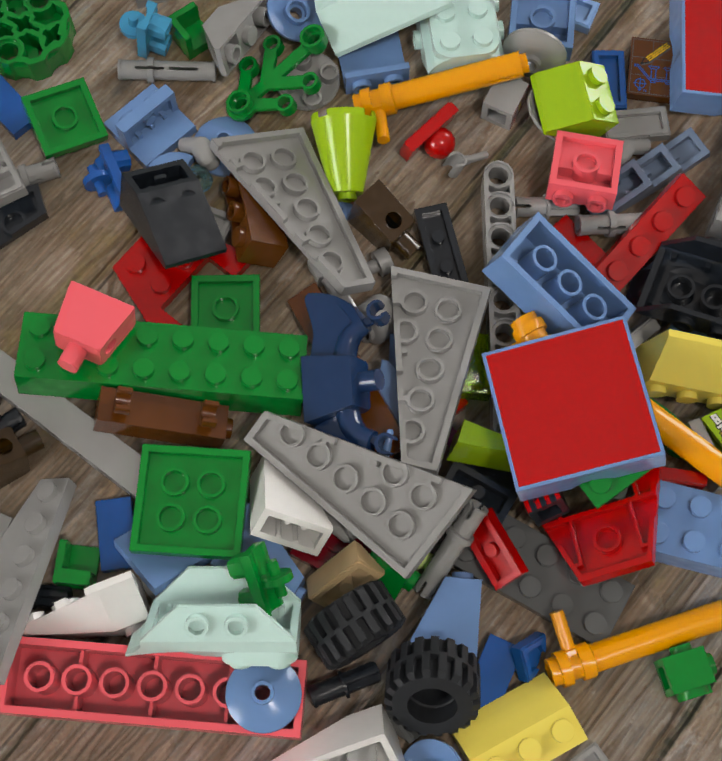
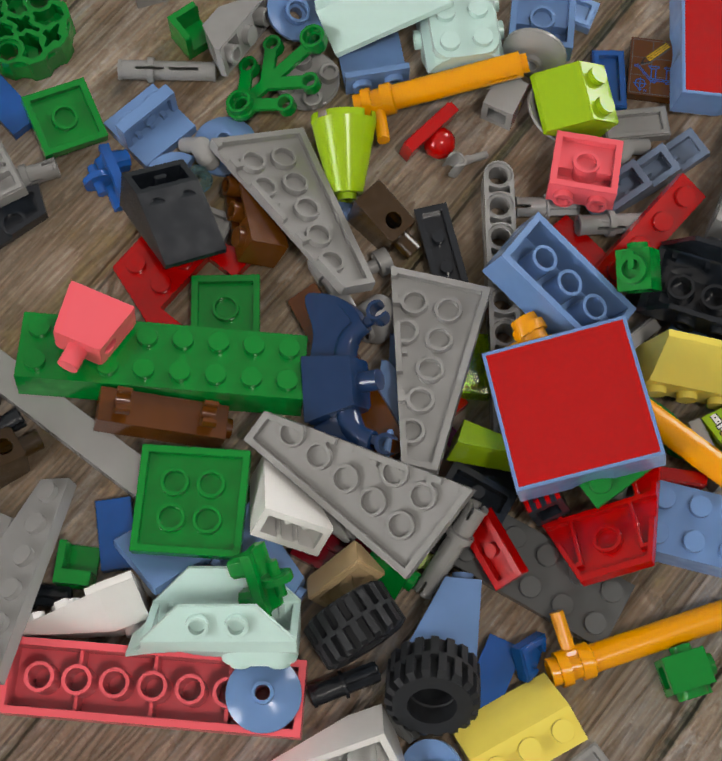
dark azure hips [119,0,172,59] -> none
none -> green brick [615,242,662,294]

